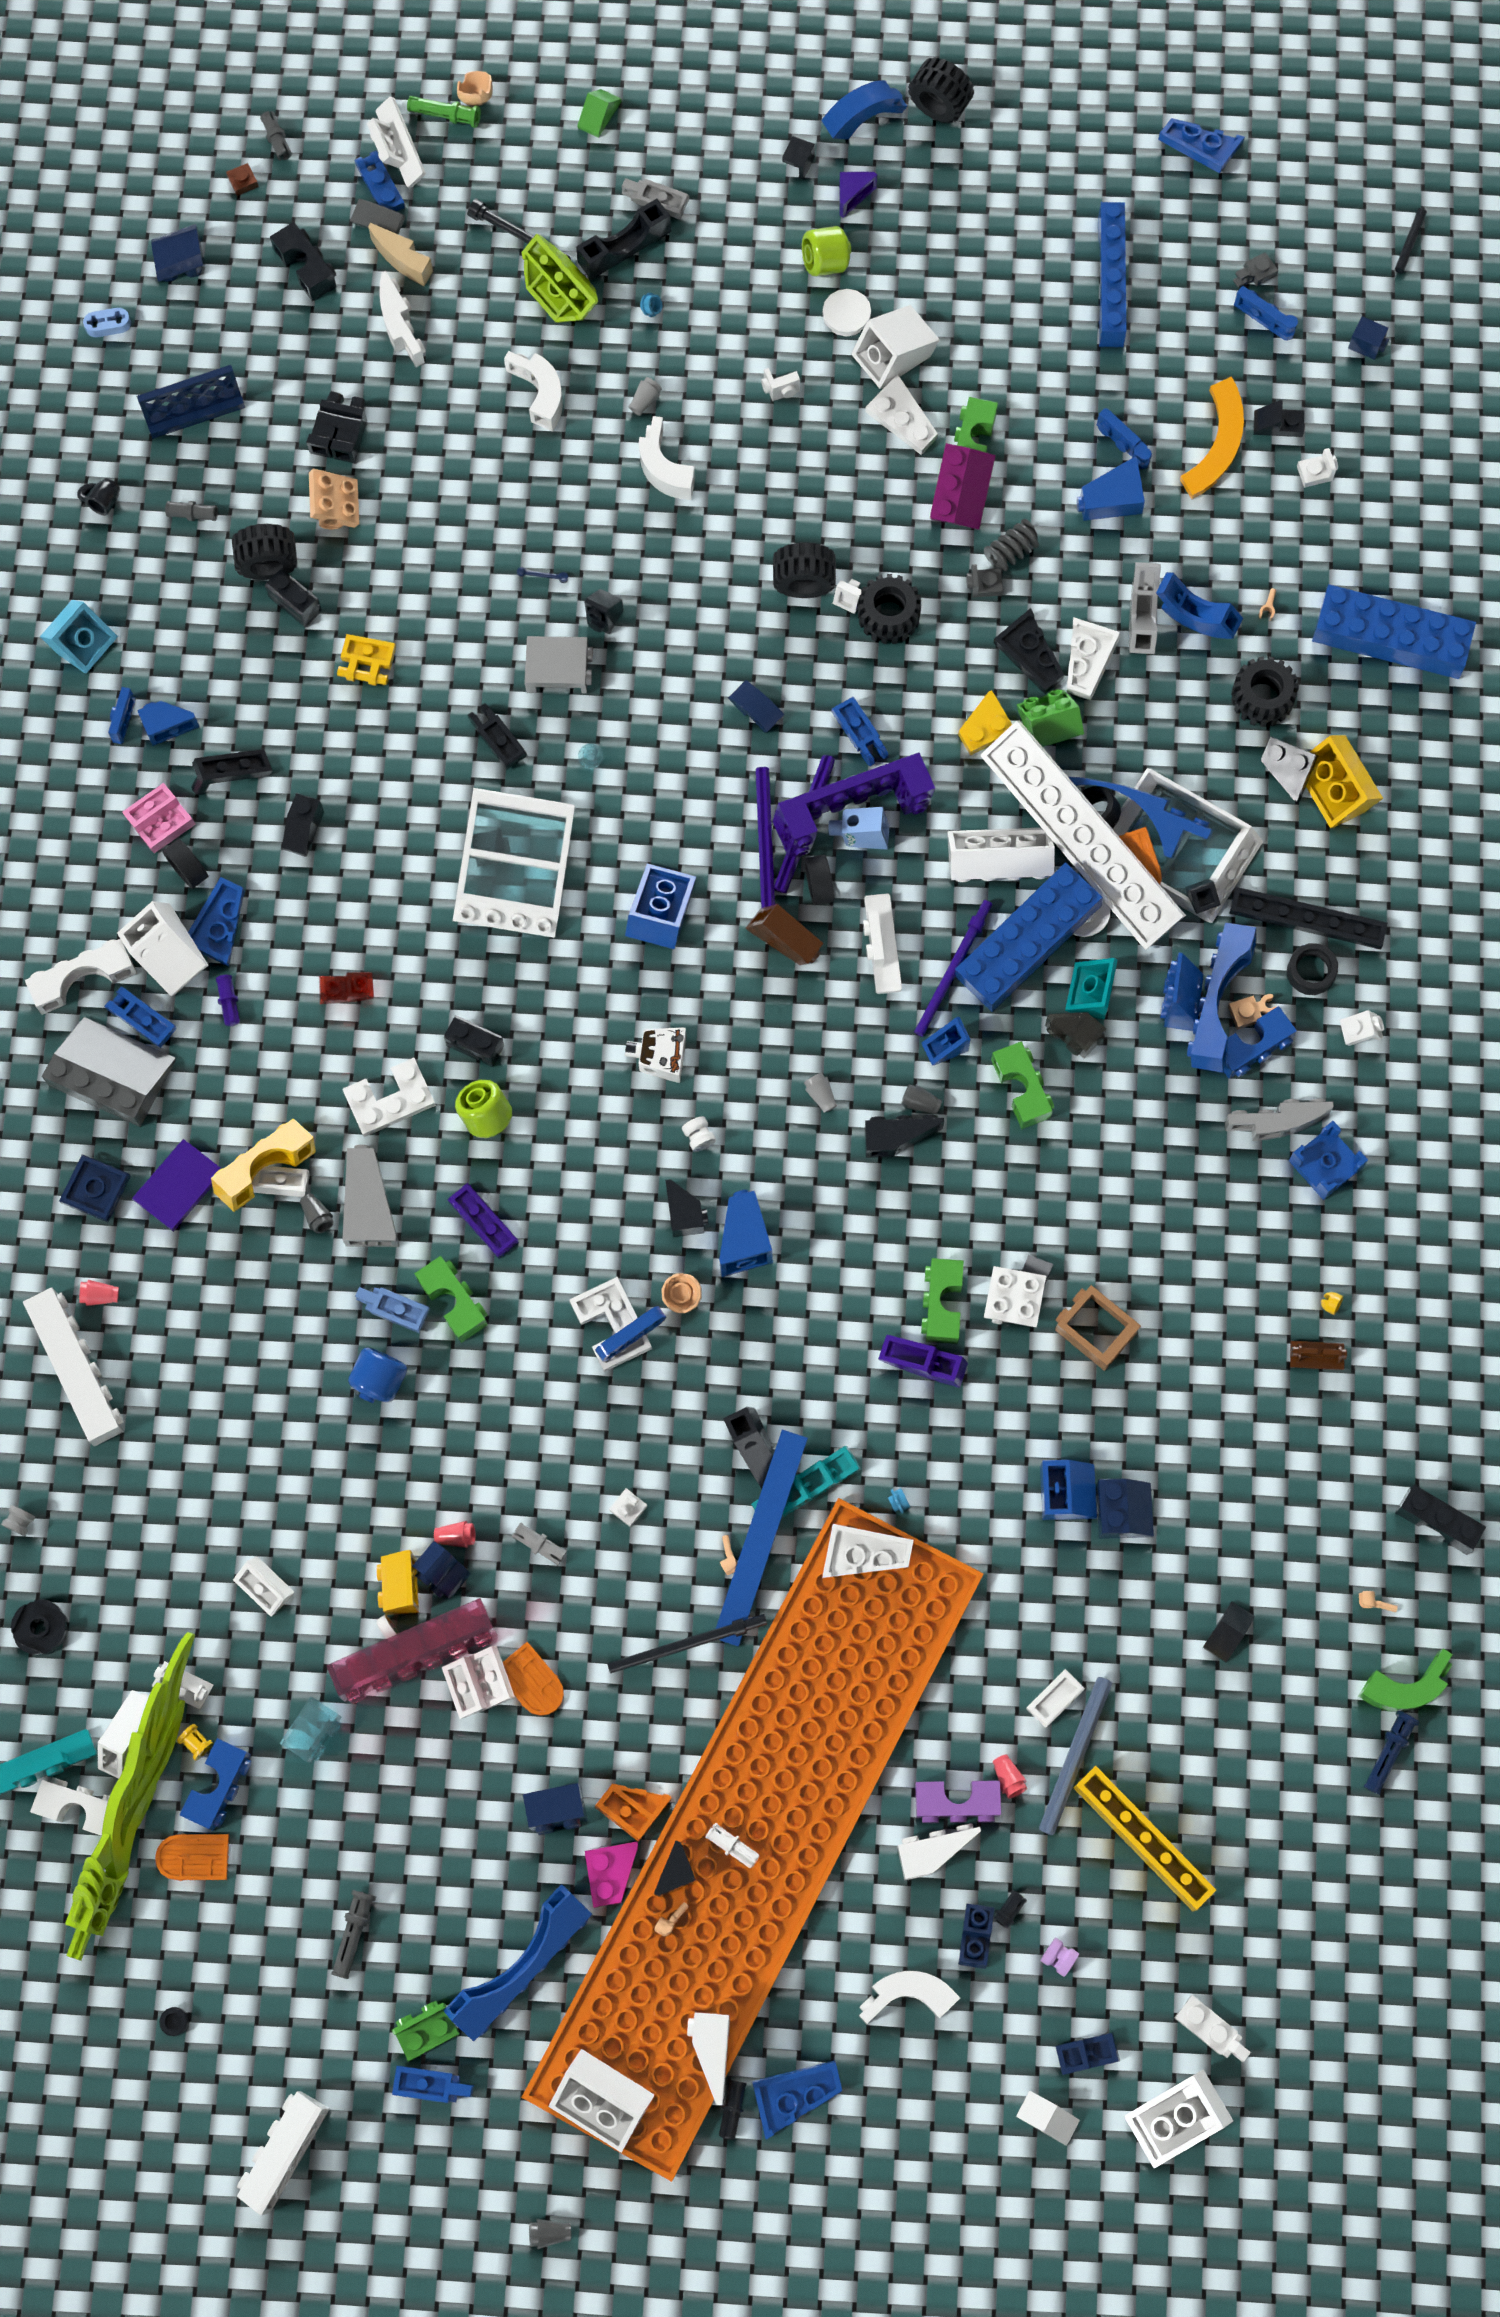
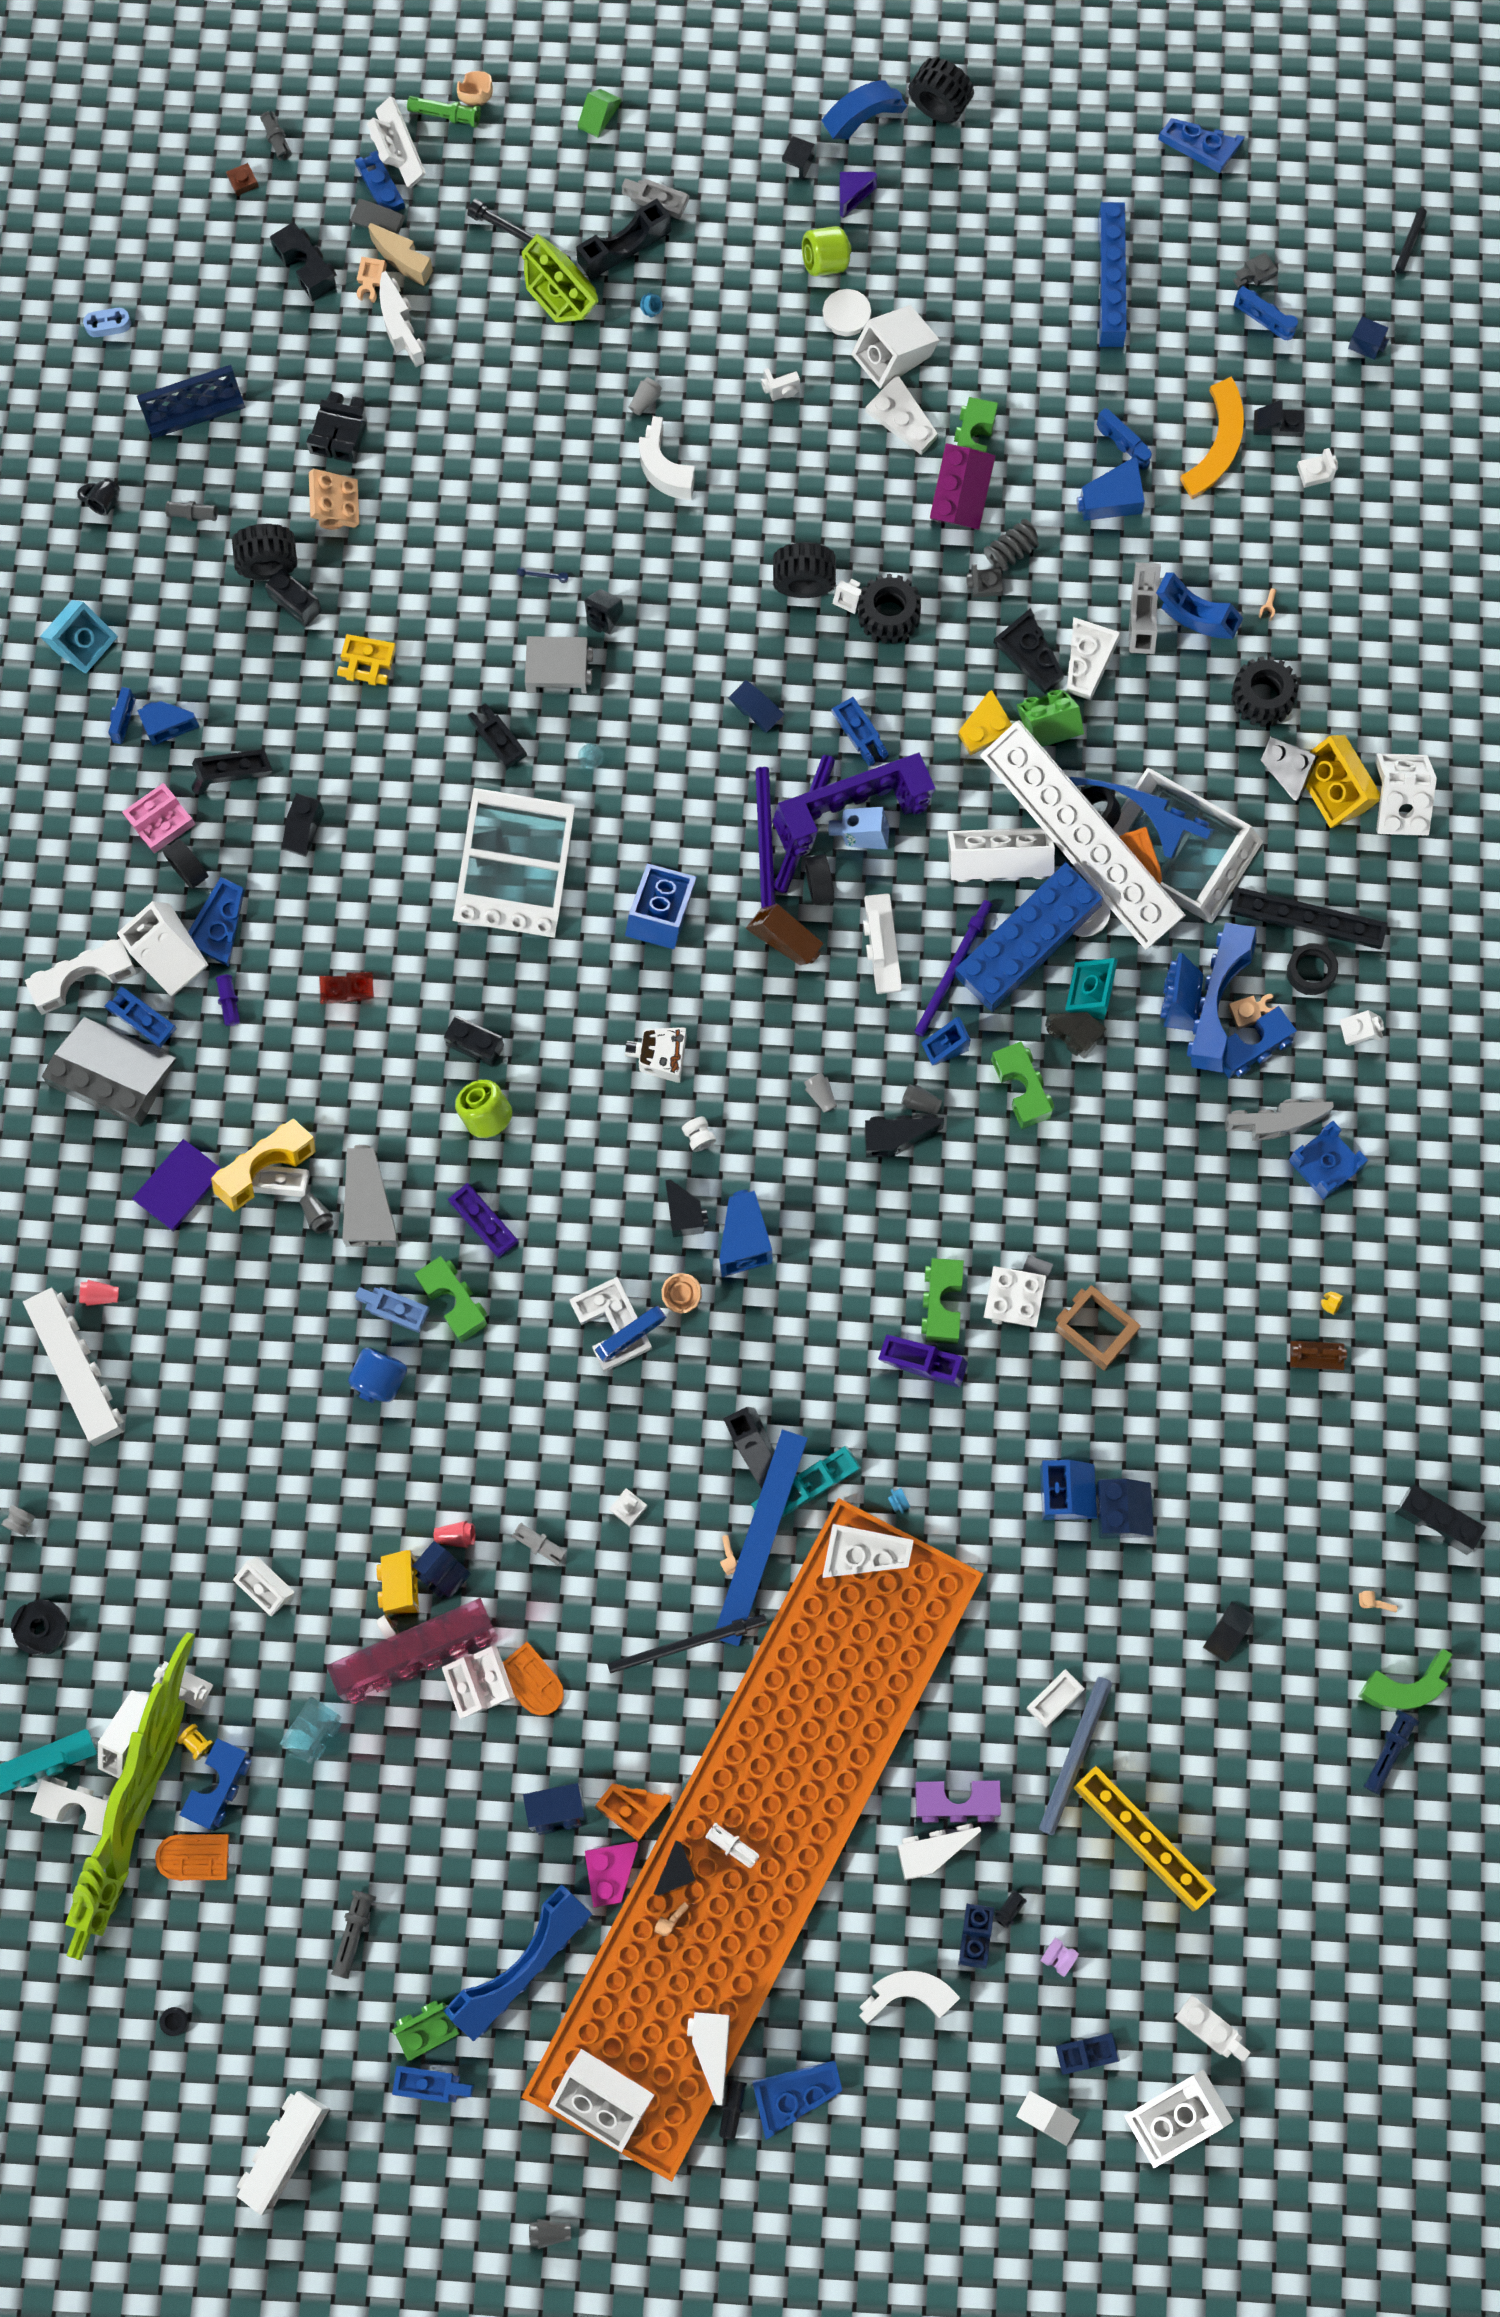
dark blue plate [59,1154,131,1223] -> none
dark blue slope [151,224,205,282] -> none
white plate [342,1058,436,1137] -> none
white arch [504,351,563,432] -> none
coral cone [993,1754,1027,1799] -> none
black slope [1185,879,1221,914] -> none
blue brick [1312,584,1476,679] -> none
none -> light nougat plate [357,257,387,303]
none -> white bracket [1375,753,1437,835]

